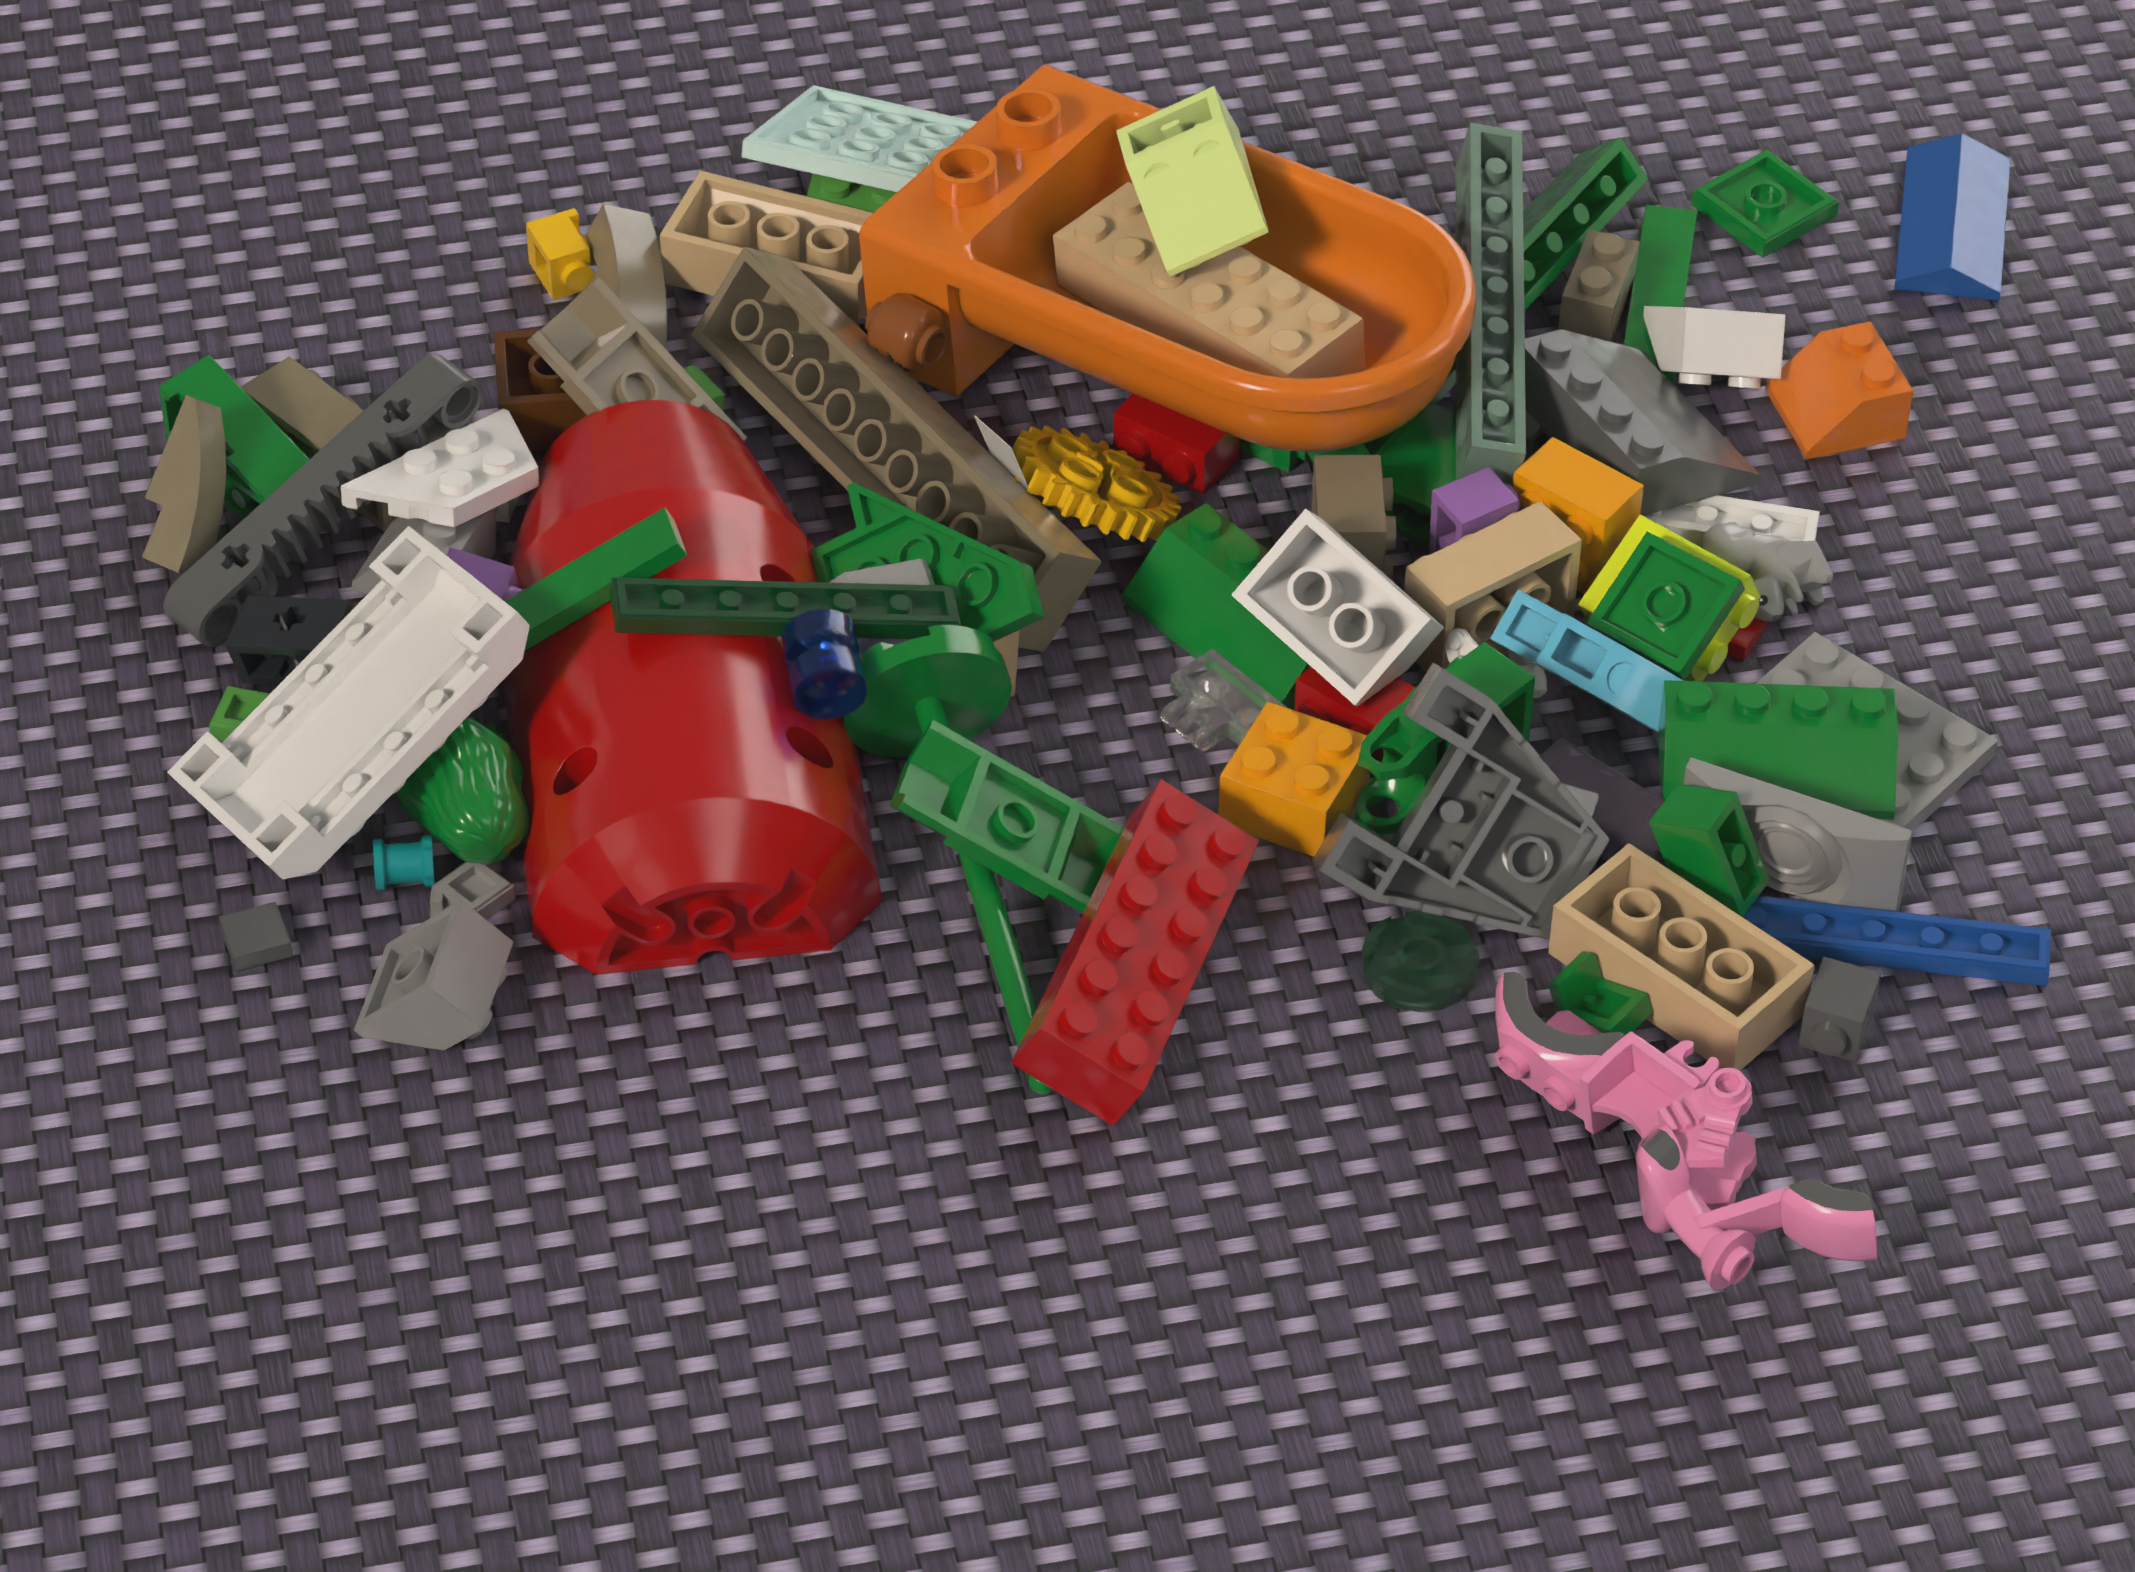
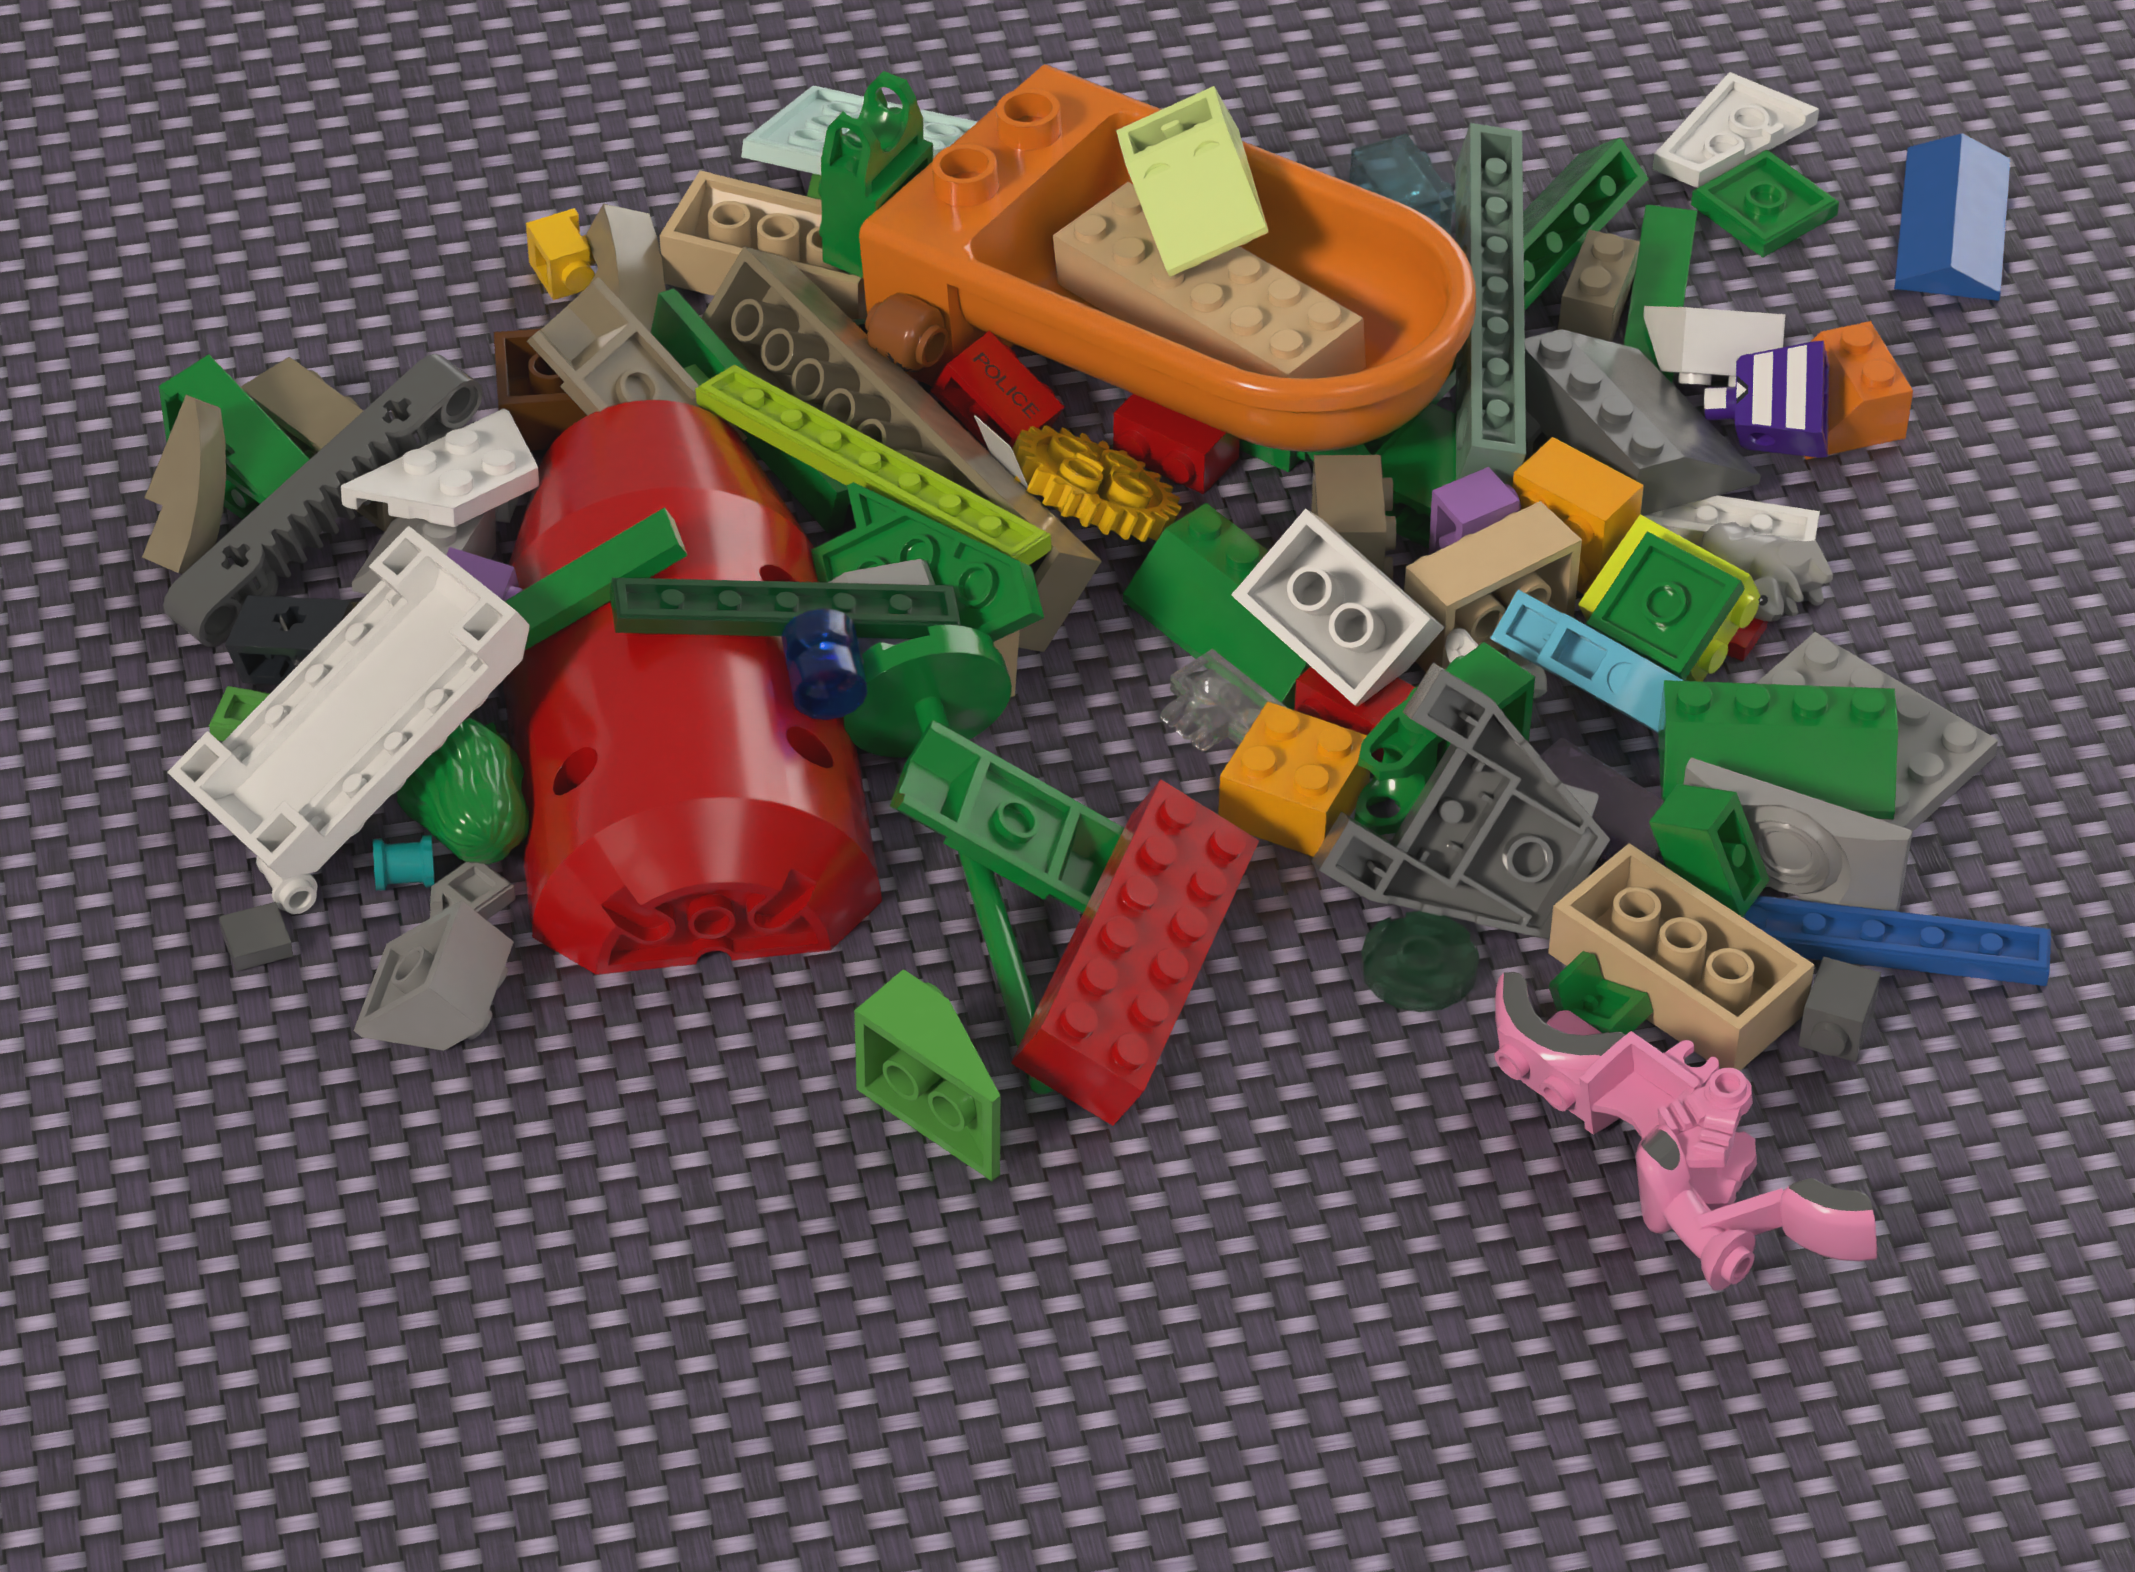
none -> white pin [256,857,318,914]
none -> green tile [651,288,850,533]
none -> lime tile [695,365,1052,565]
none -> green brick [818,71,933,278]
none -> bright green slope [854,969,1000,1181]
none -> red brick [931,330,1065,450]
none -> clear light blue brick [1349,133,1455,234]
none -> white wing [1653,72,1819,188]
none -> dark purple torso [1704,341,1829,458]

